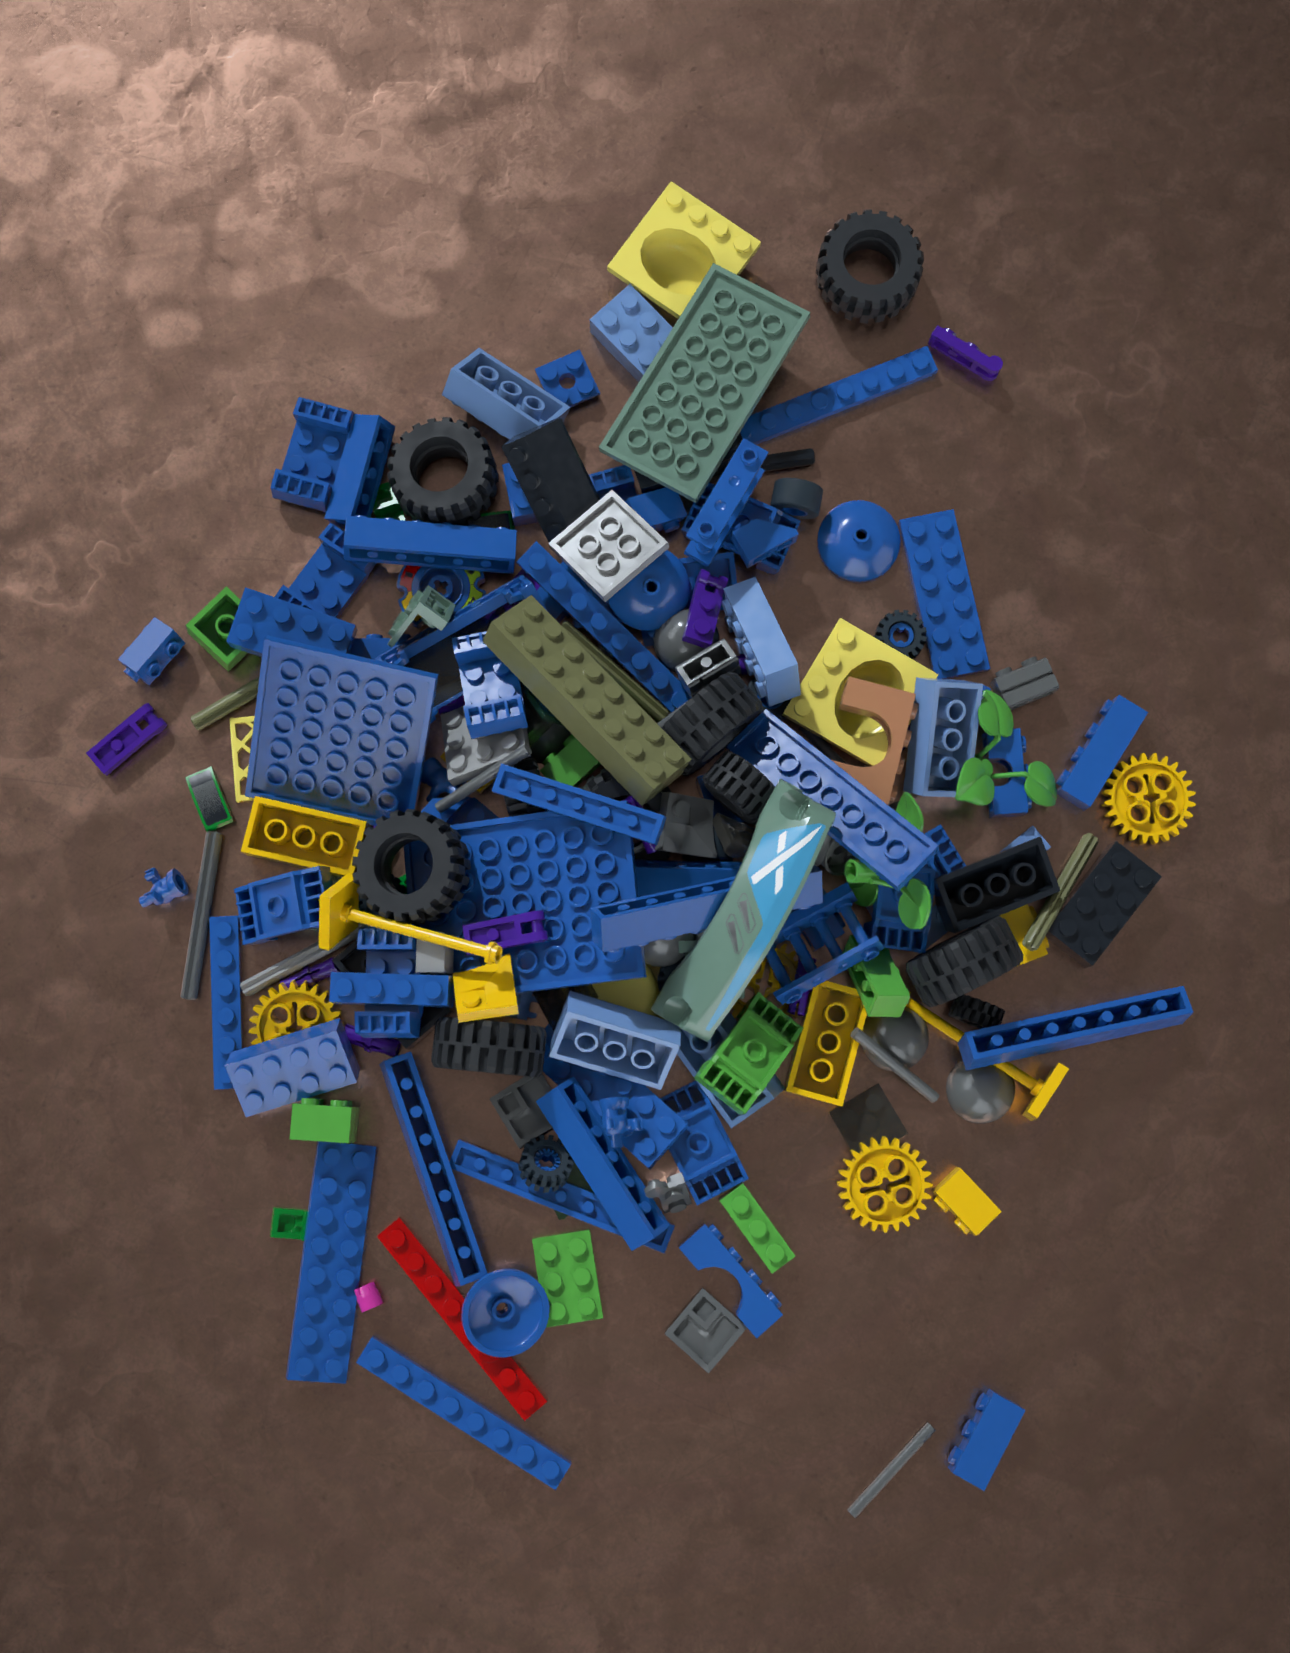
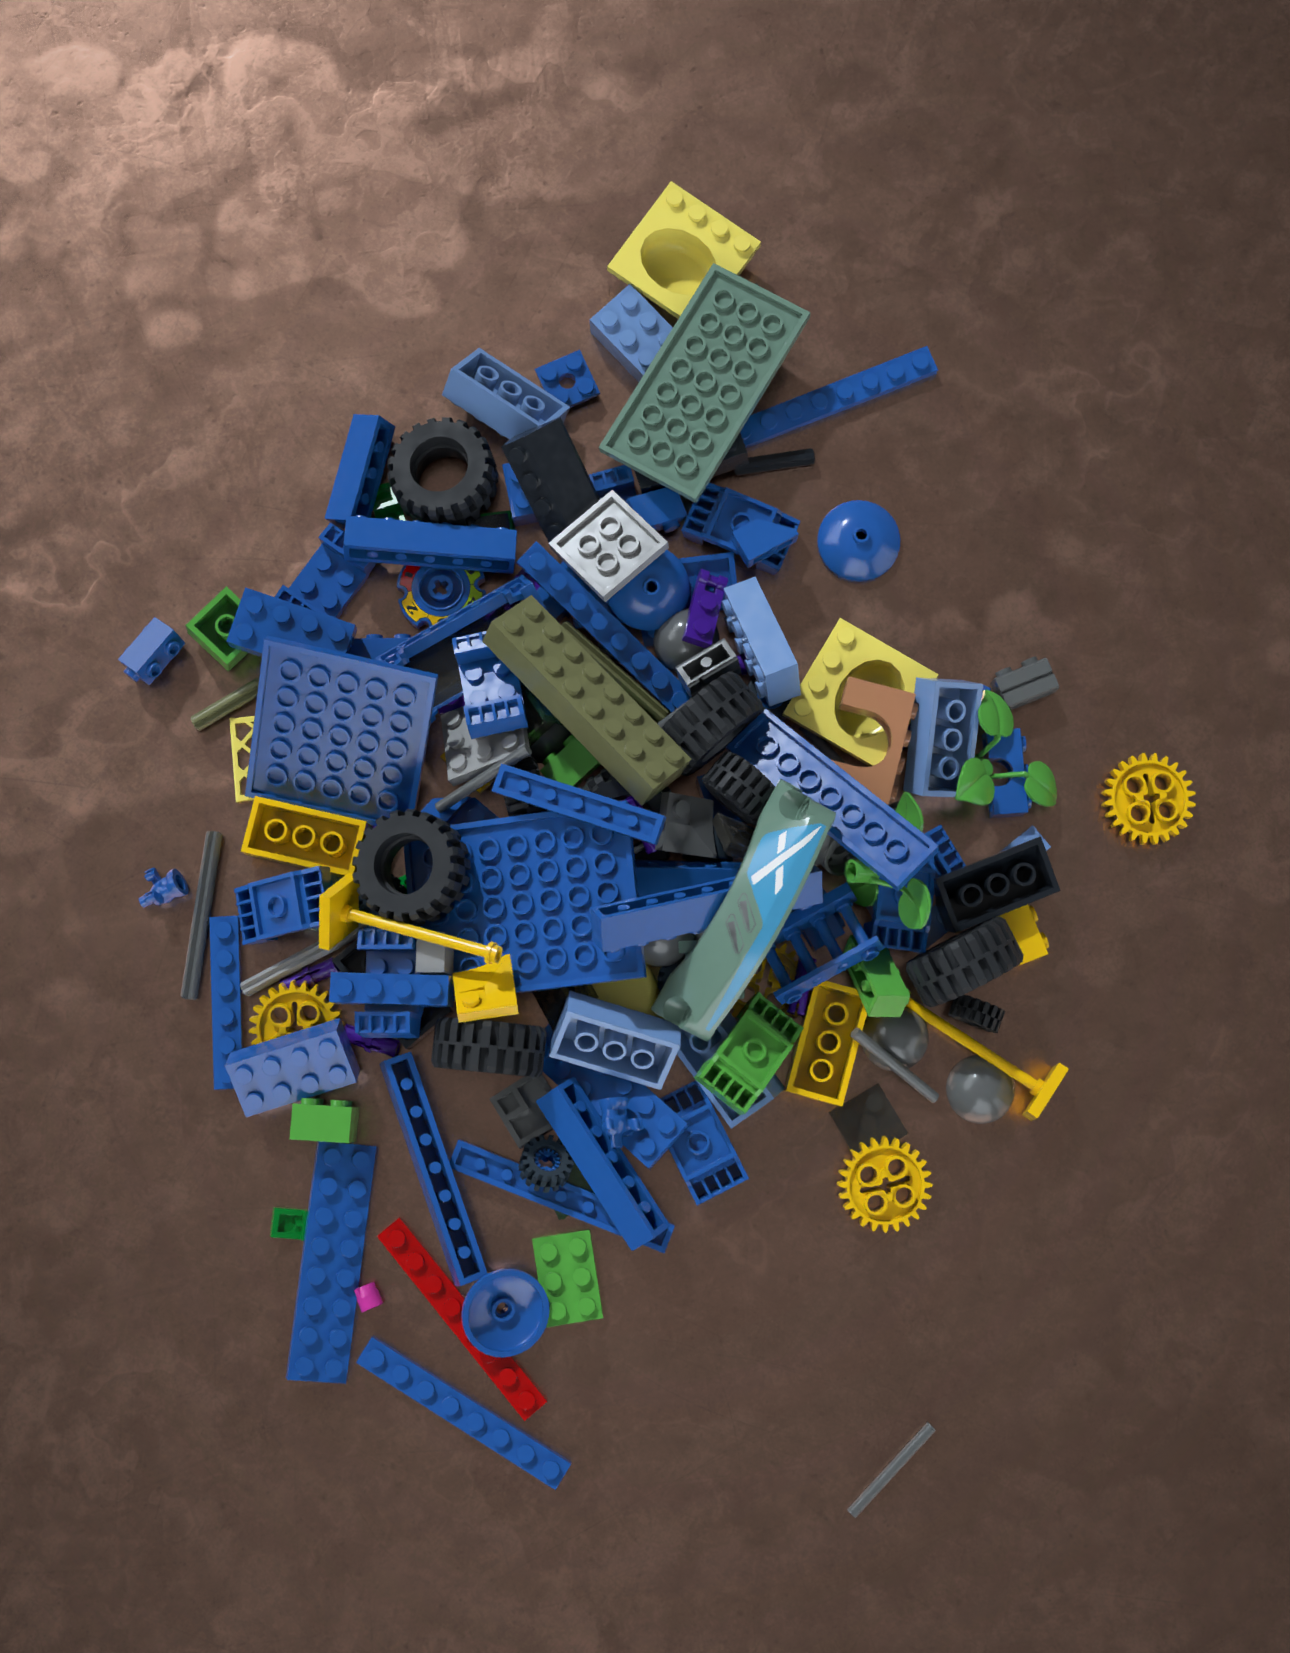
dark purple plate [86,703,167,776] -> none
slope [185,766,234,832] -> none
blue plate [271,397,355,512] -> none
sand green bracket [387,585,456,648] -> none
blue piece [421,757,465,803] -> none
dark purple plate [462,910,549,956] -> none
medium blue tile [506,992,540,1020] -> none
dark grey hinge [644,1172,692,1213] -> none
dark grey plate [664,1288,747,1374] -> none
blue arch [678,1223,783,1338] -> none
blue fence [684,438,769,568] -> none
bright green brick [719,1183,795,1274] -> none
black wheel [770,478,823,519] -> none
black tyre [816,209,924,324] -> none
black bush [874,610,927,659] -> none
blue plate [898,509,990,679] -> none
dark purple plate [928,325,1003,381] -> none
yellow brick [932,1167,1002,1236] -> none
blue brick [948,1389,1026,1491] -> none
blue brick [958,986,1194,1071] -> none
olive axle [1022,833,1099,951] -> none
black brick [1046,841,1162,968] -> none
blue brick [1056,695,1148,811] -> none

